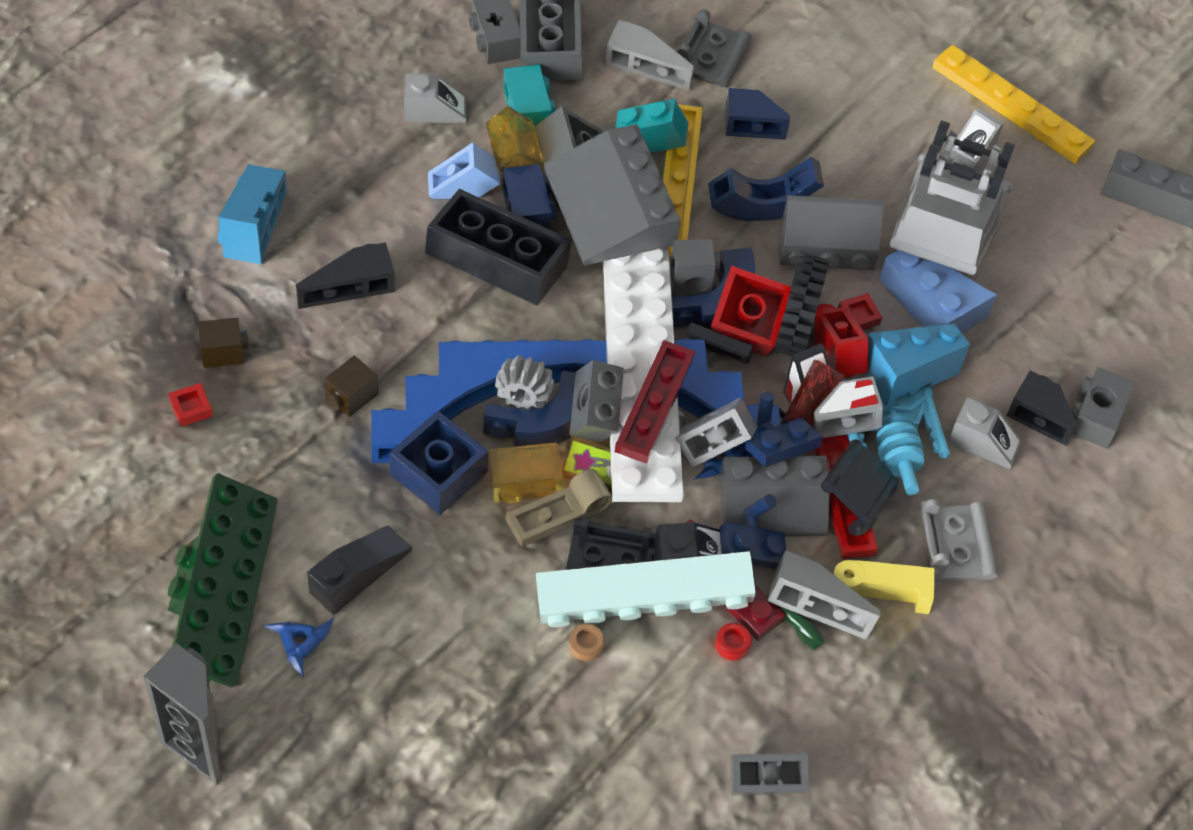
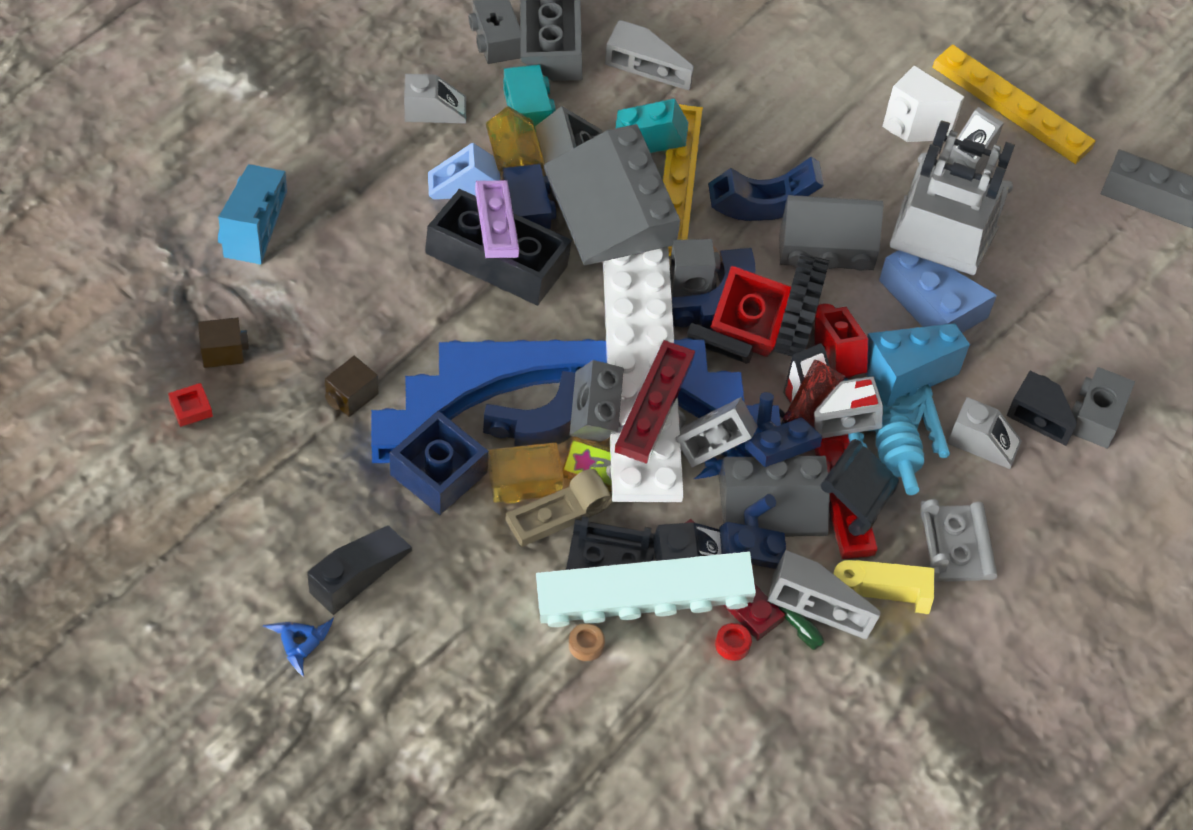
dark grey slope [143,643,222,785] -> none
dark green bracket [168,473,277,688] -> none
black slope [296,242,395,309] -> none
light grey gear [495,355,554,410] -> none
dark grey piece [677,9,752,87] -> none
dark blue slope [725,88,790,140] -> none
dark grey brick [730,753,809,795] -> none
red plate [838,293,883,330] -> none
none -> lavender tile [475,180,519,258]
none -> white slope [882,66,964,142]

